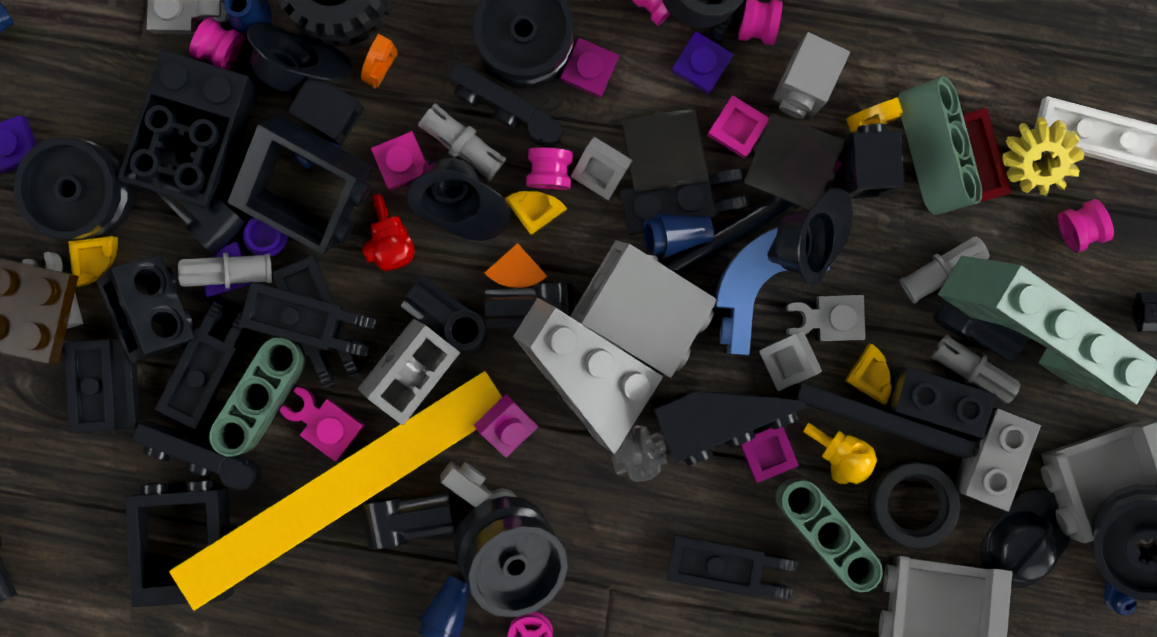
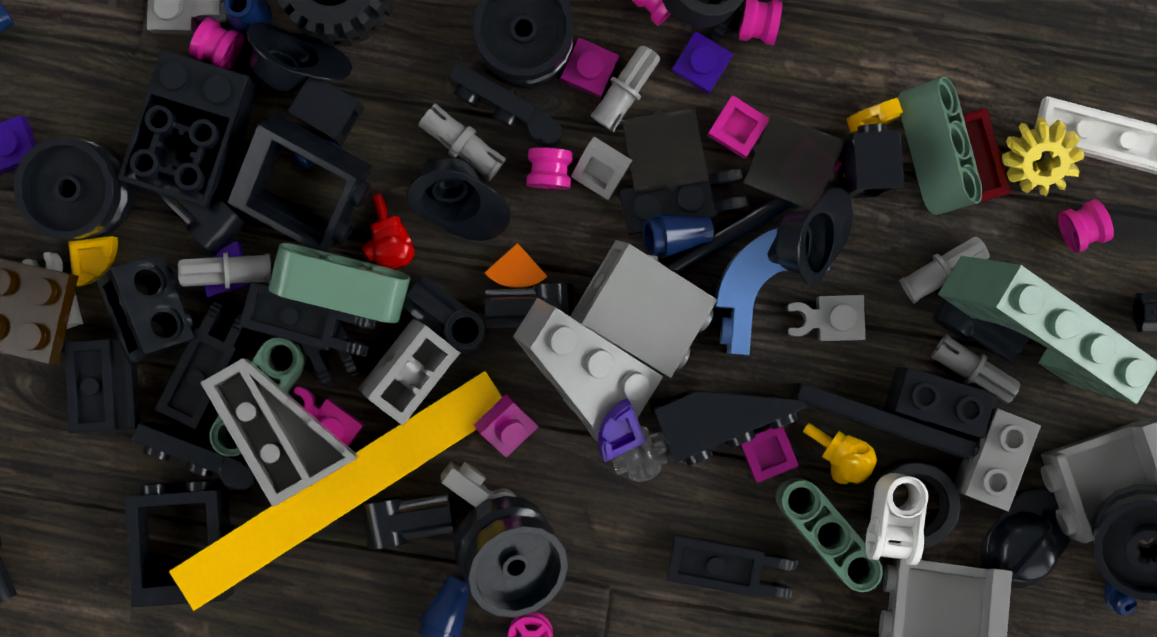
dark purple plate [243,216,289,257] -> none
orange tile [361,33,398,89] -> none
dark pink plate [371,131,426,191] -> none
yellow tile [505,191,567,236] -> none
light grey plate [759,331,822,391] -> none
light grey brick [772,32,850,119] -> none
yellow tile [845,344,892,406] -> none
none -> light grey wedge [200,358,359,507]
none -> sand green beam [268,243,411,323]
none -> light grey axle [590,45,660,132]
none -> dark purple tile [598,398,647,462]
none -> white piece [865,473,928,566]

